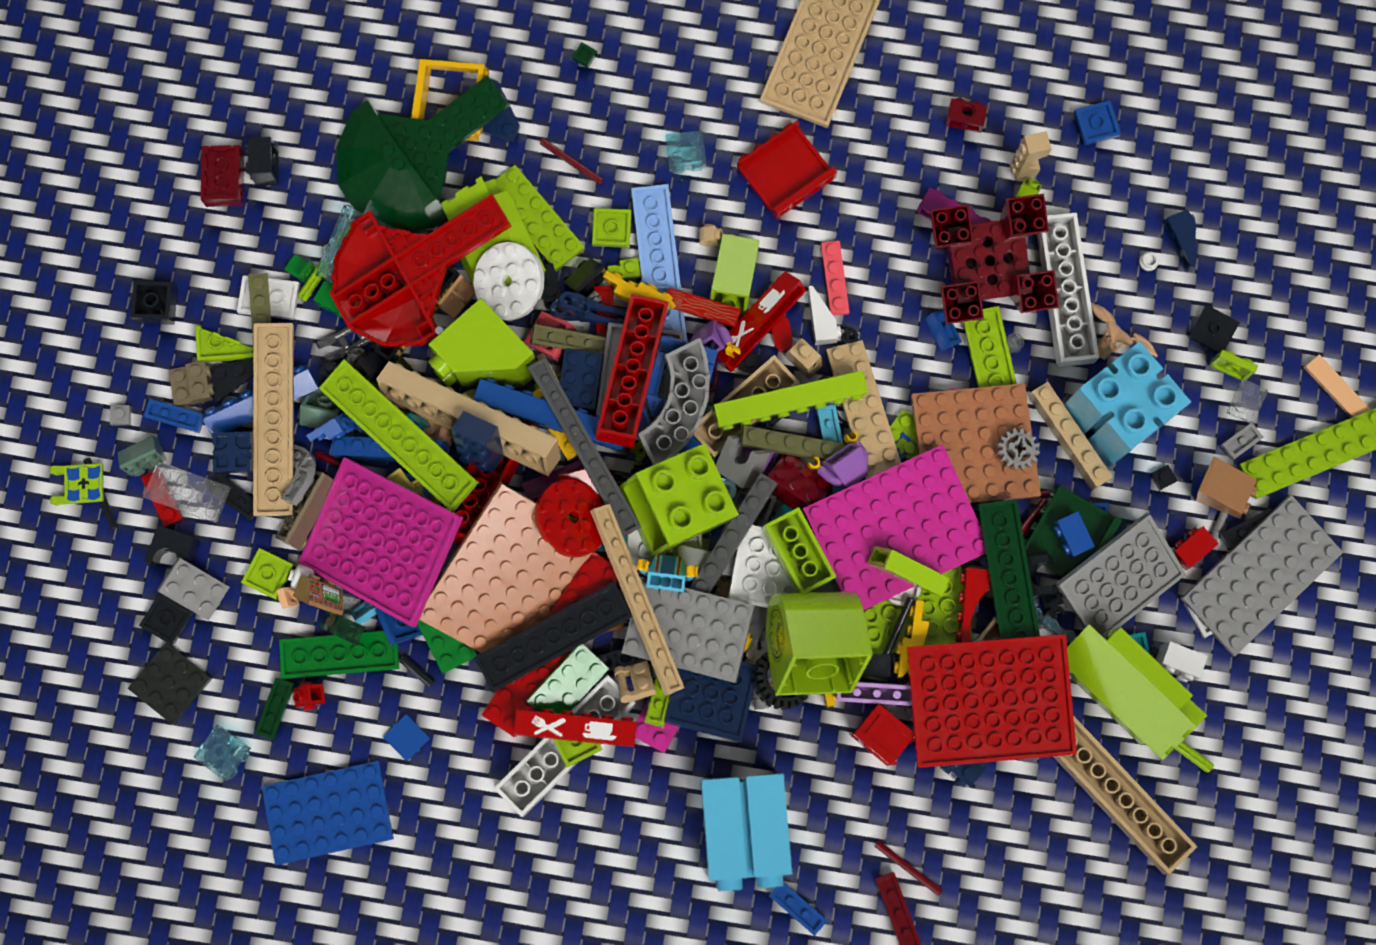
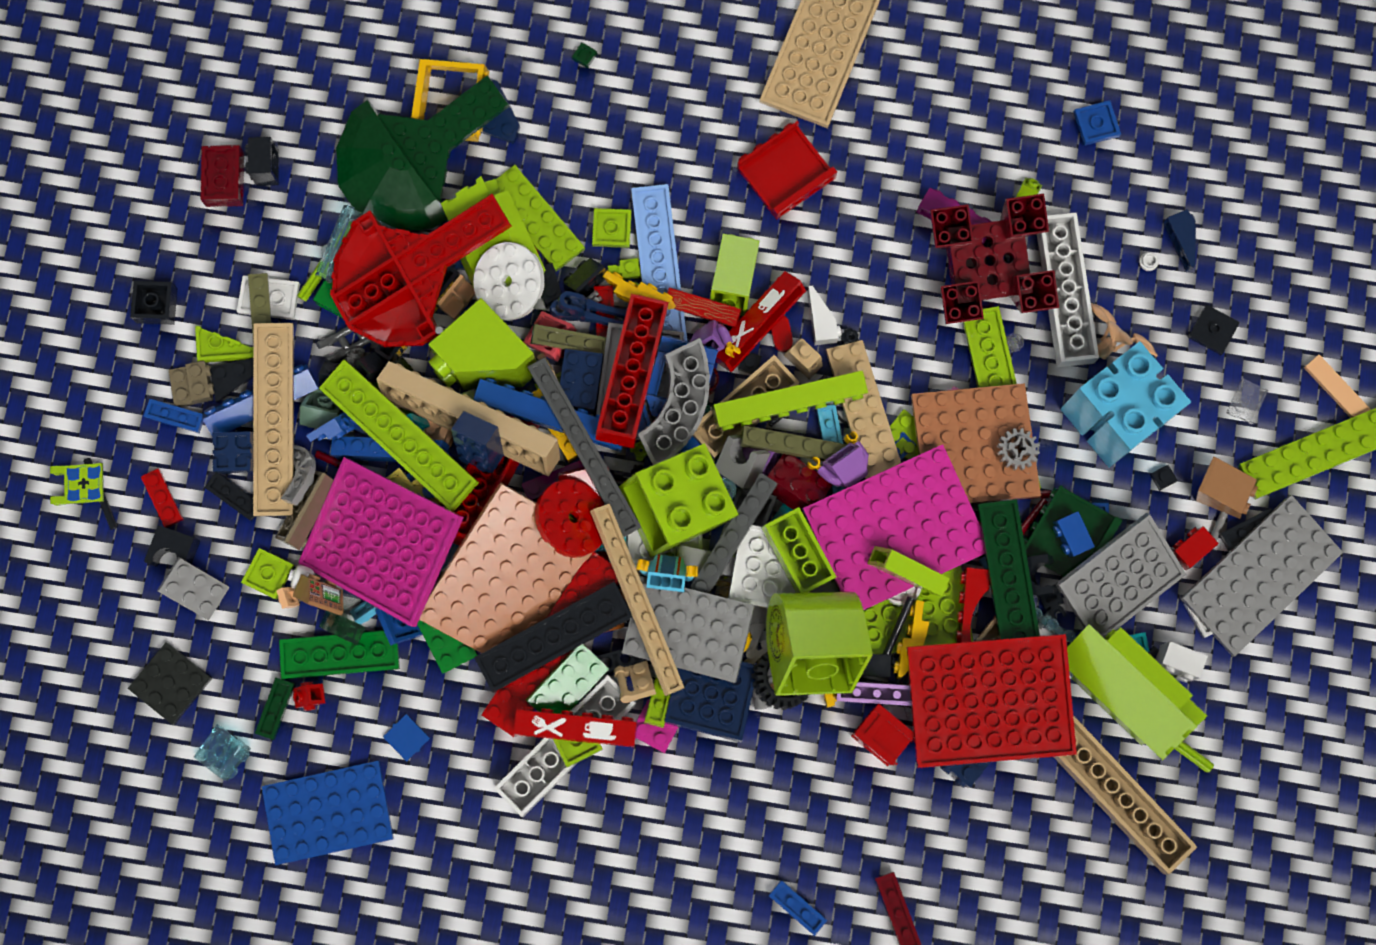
light grey plate [110,405,132,426] -> none
sand green slope [117,436,167,476] -> none
black plate [139,593,194,646] -> none
clear plate [143,461,231,524] -> none
green bracket [284,255,315,283] -> none
black piece [400,655,435,688] -> none
dark red bar [540,138,604,185] -> none
clear light blue plate [665,131,706,173] -> none
tan plate [699,224,723,247] -> none
medium azure brick [701,774,792,891] -> none
coral plate [821,241,850,316] -> none
dark red bar [874,840,943,896] -> none
blue slope [925,309,962,351] -> none
dark red brick [945,98,988,133] -> none
tan arch [1010,131,1051,180] -> none
tan brick [1028,382,1113,491] -> none
lime plate [1209,350,1258,381] -> none
light grey plate [1220,422,1264,461] -> none

